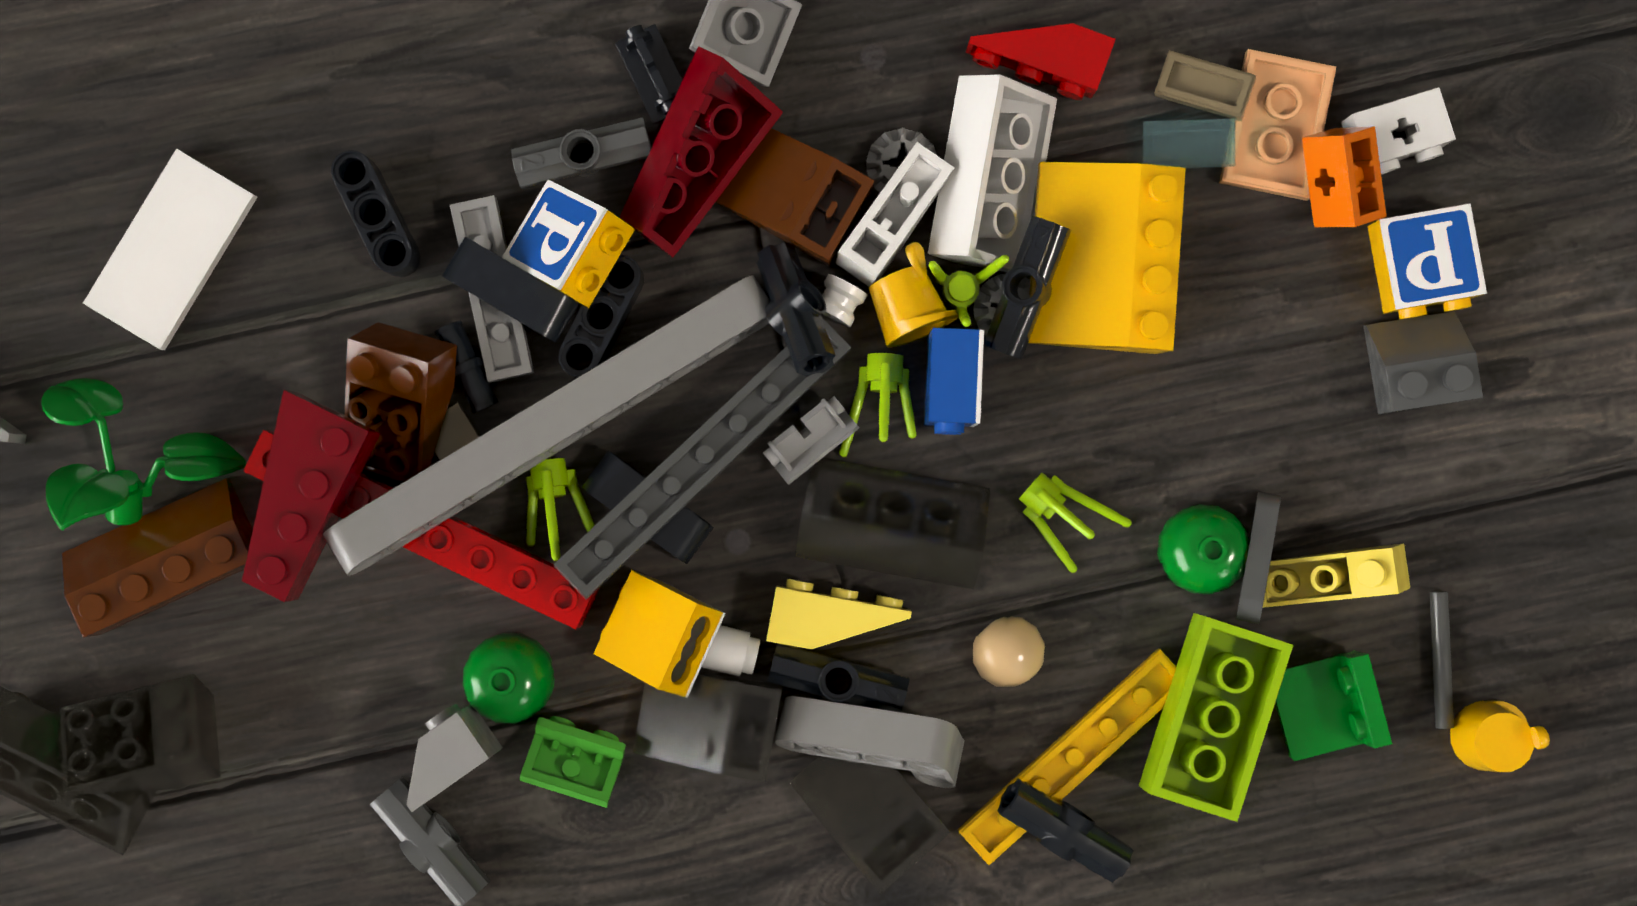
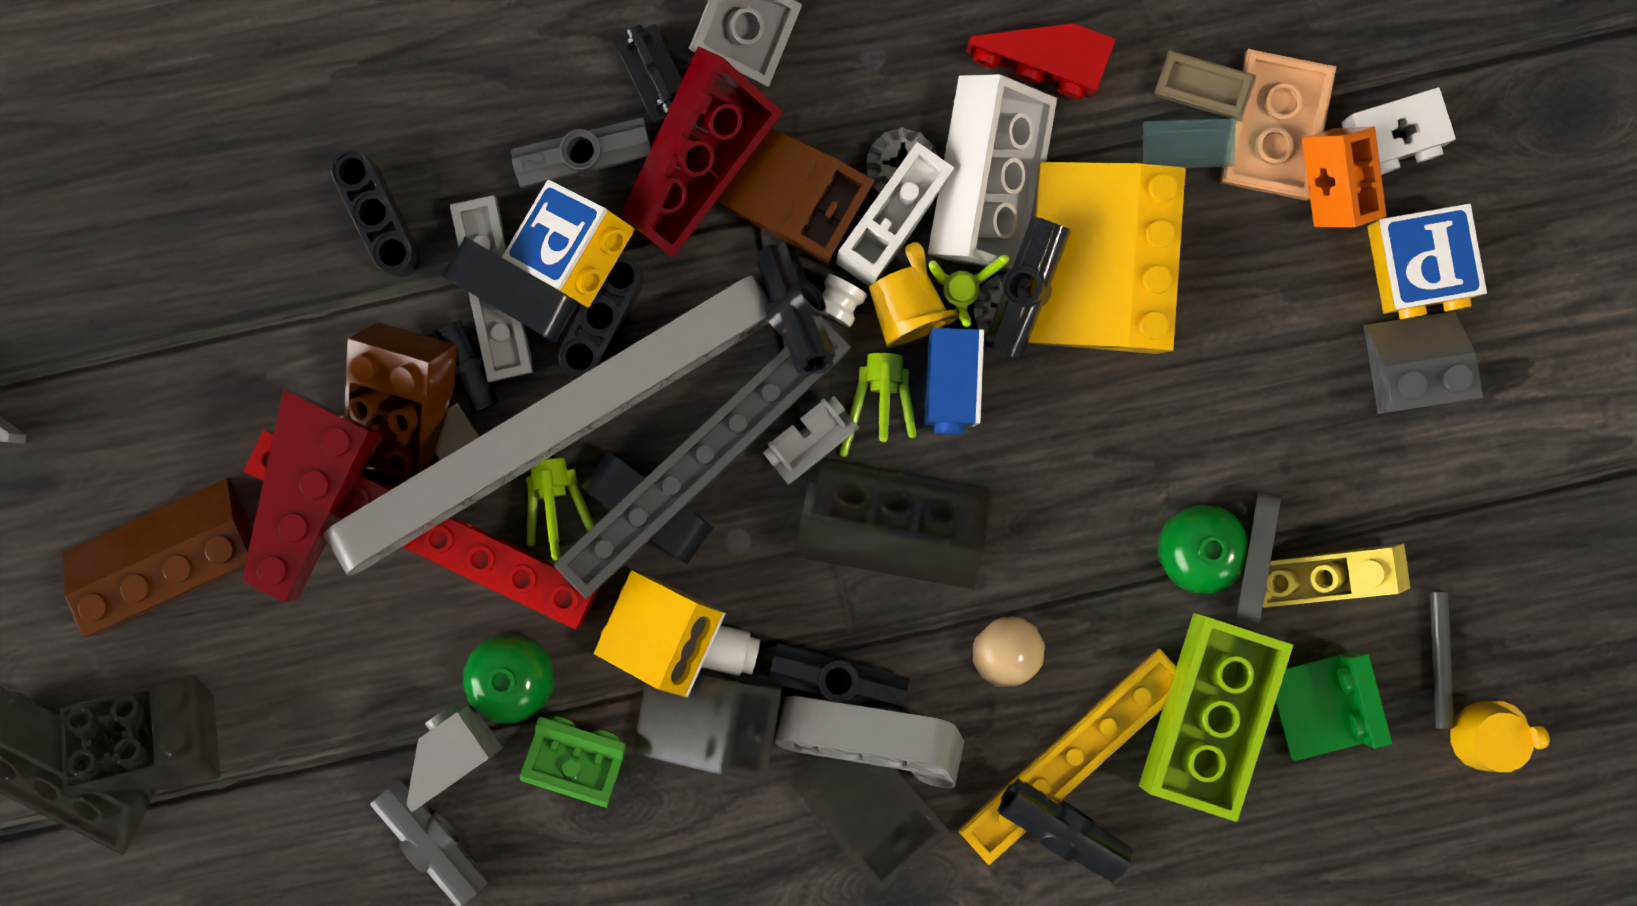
green plant [42,378,246,530] -> none
white tile [83,149,257,351] -> none
light yellow slope [766,579,912,649] -> none
lime plant [1019,473,1132,573] -> none

